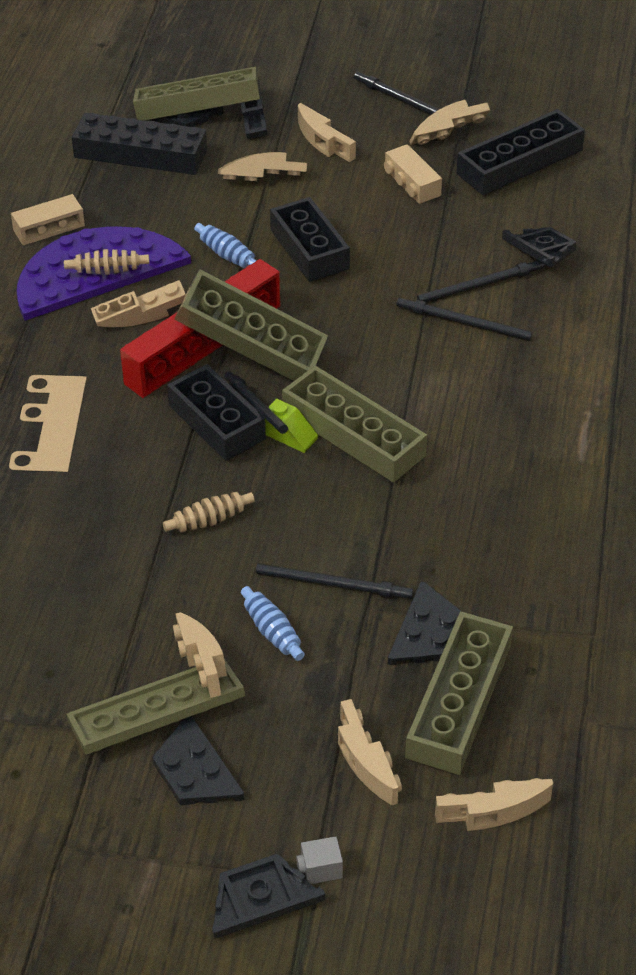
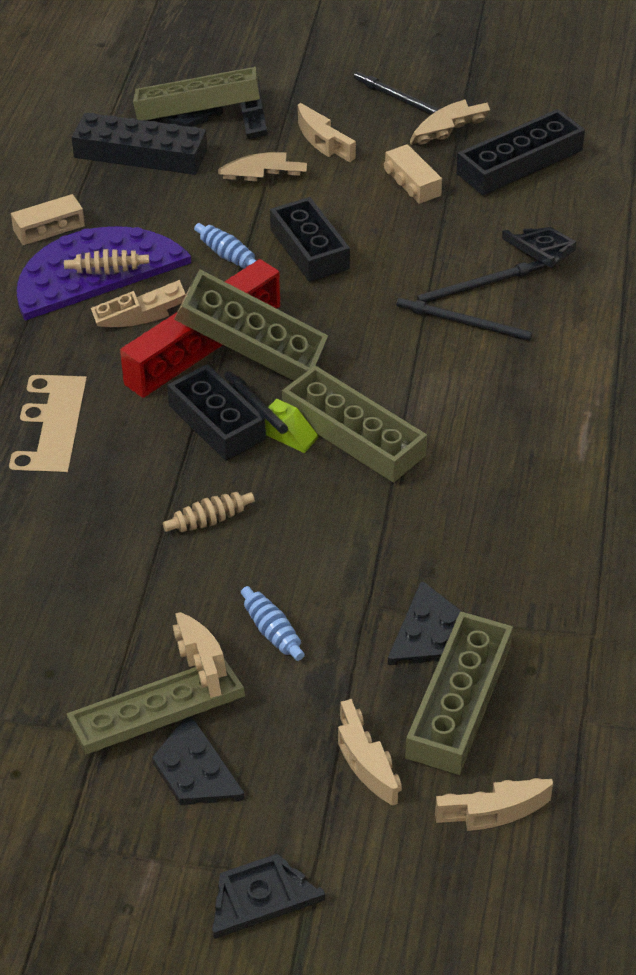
black bar [256,563,414,599] -> none
light grey brick [296,837,343,884] -> none

